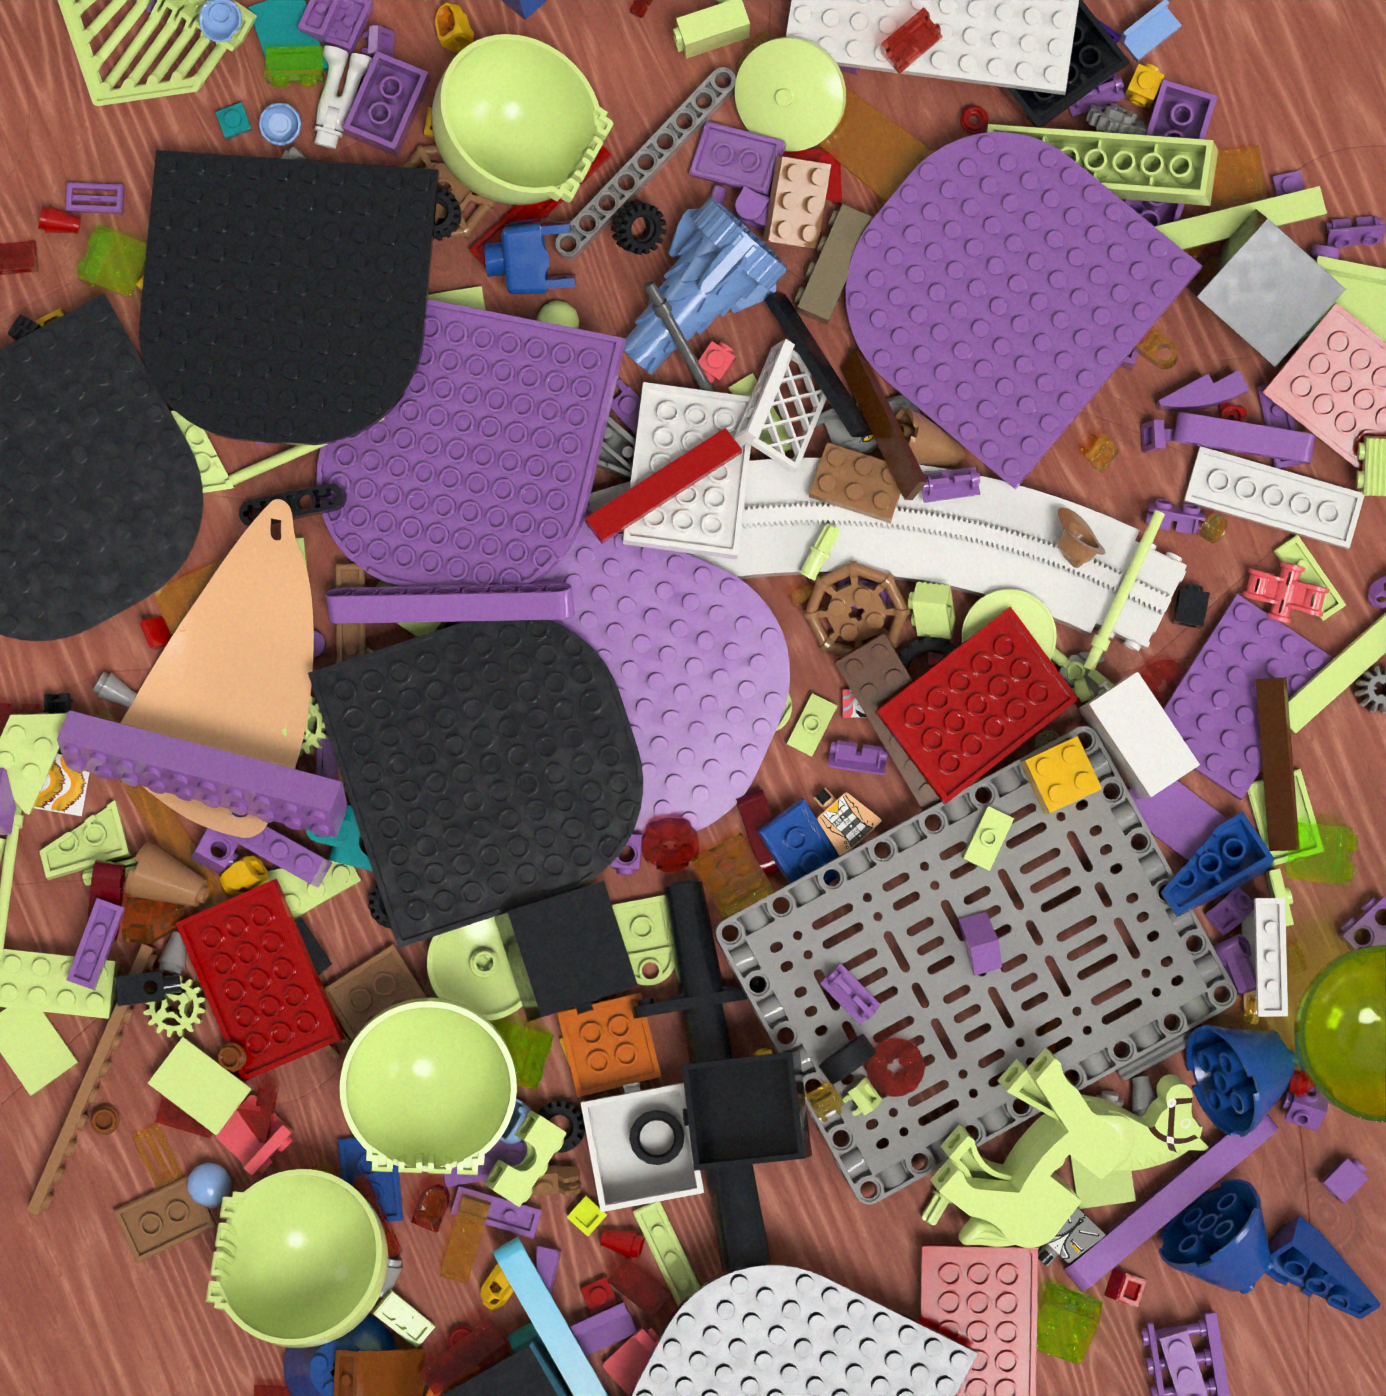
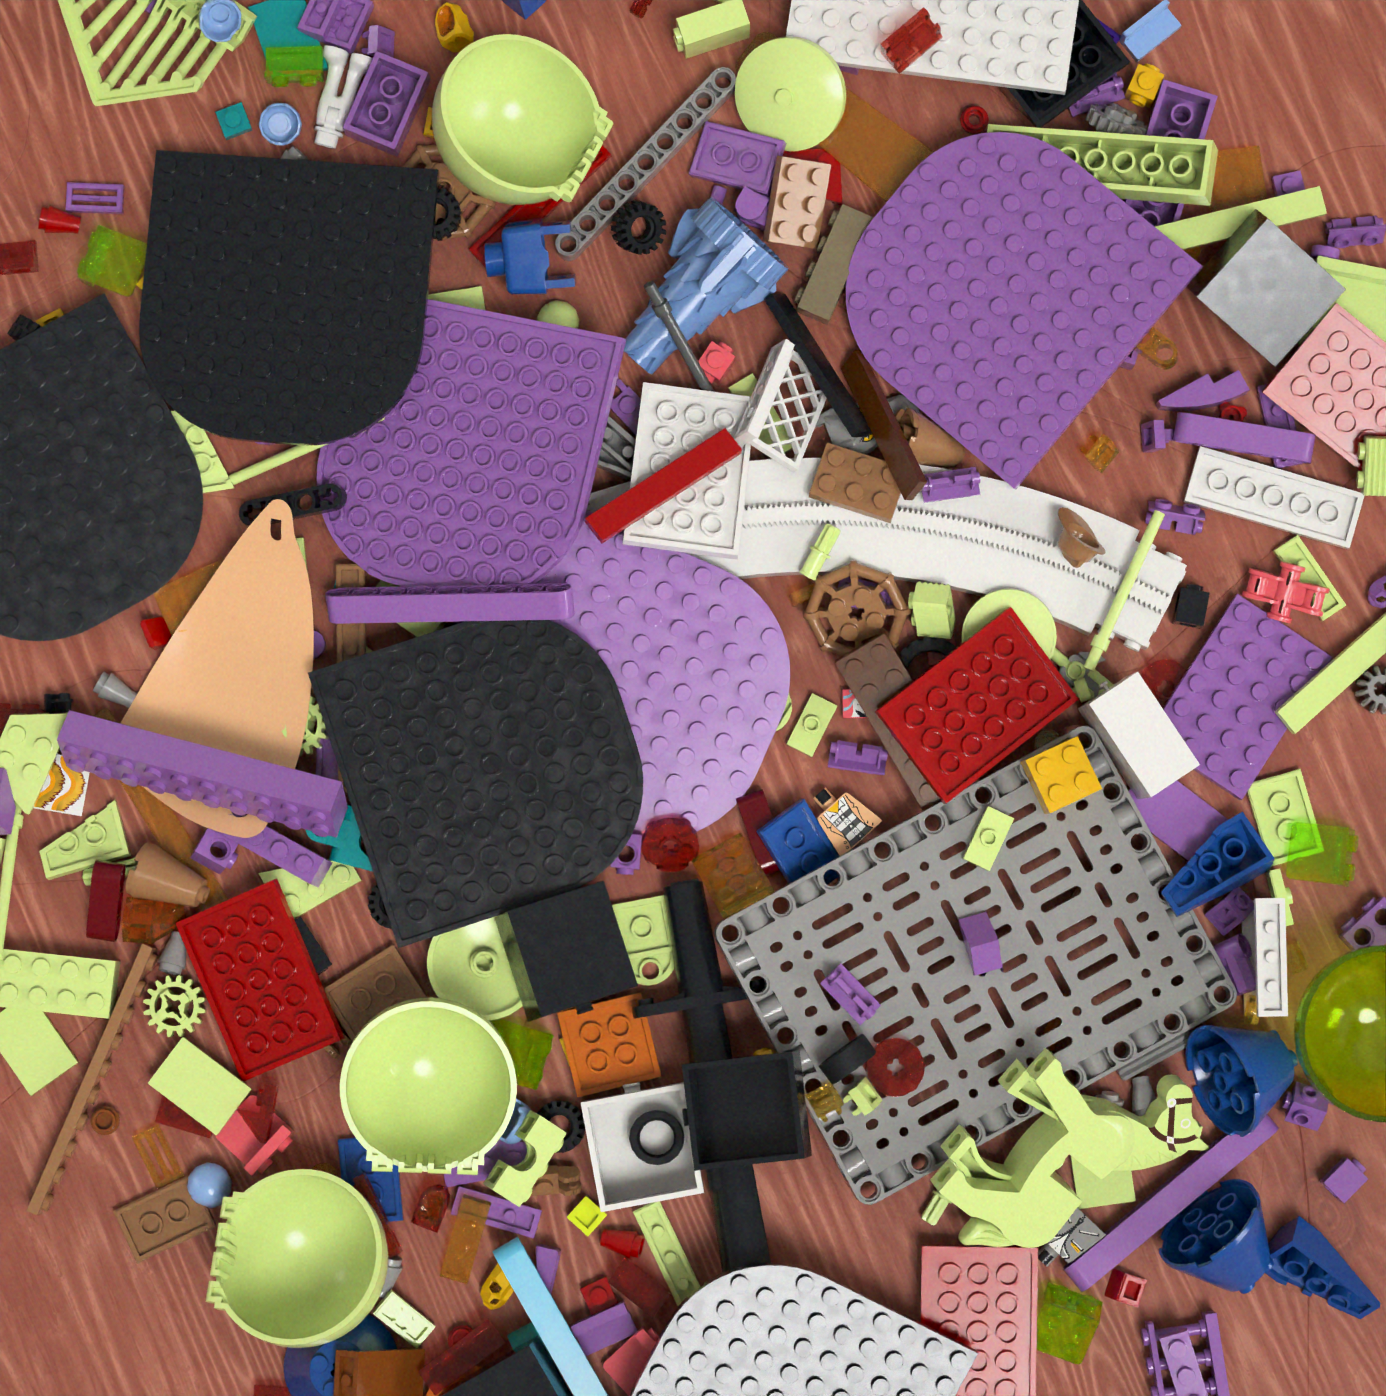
medium lavender plate [66,898,125,990] -> none
black torso [114,971,182,1007] -> none
dark orange plate [218,1042,247,1072] -> none
yellow rock [219,856,268,896] -> none
clear yellow tile [1200,513,1227,543] -> none
reddish brown tile [1256,677,1300,851] -> none
red plate [1290,1069,1313,1098] -> none

